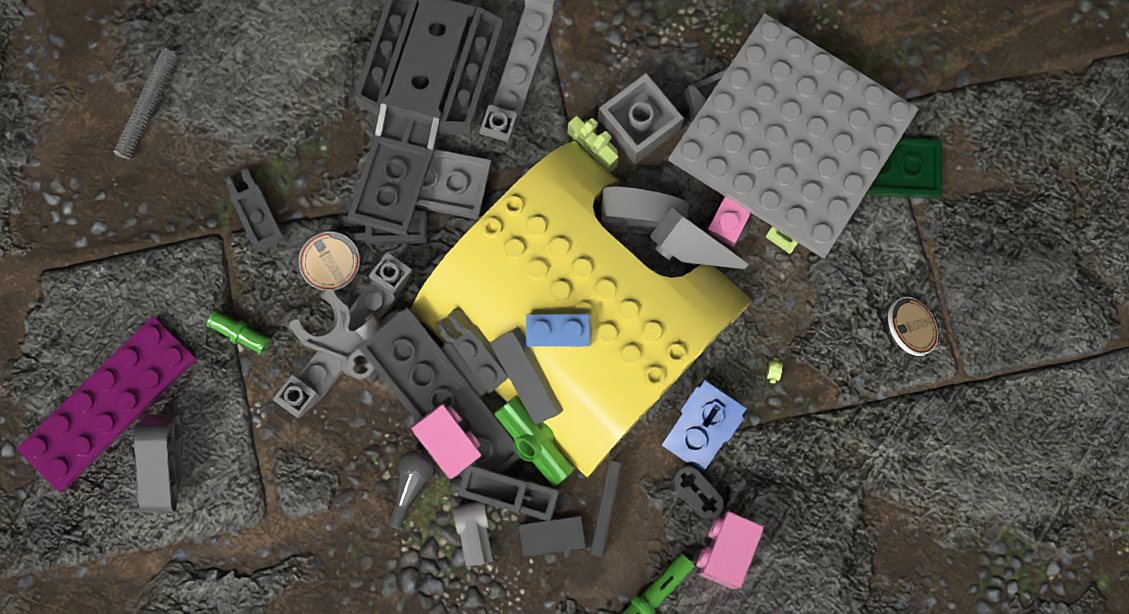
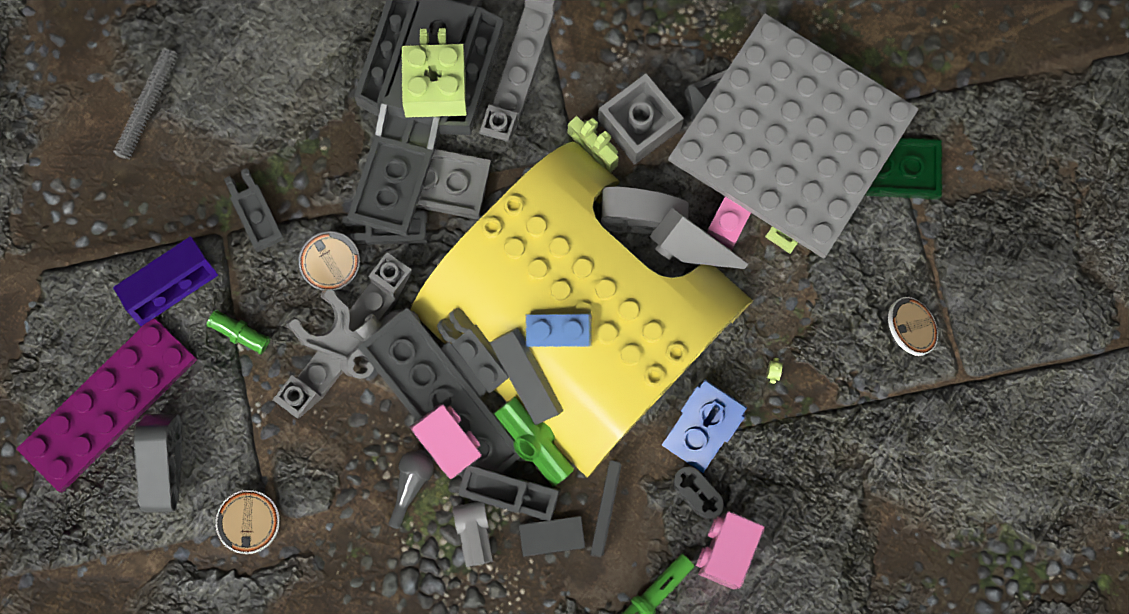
none -> dark purple brick [113,236,218,327]
none -> piece [216,490,280,554]
none -> yellowish green hinge [402,28,467,118]

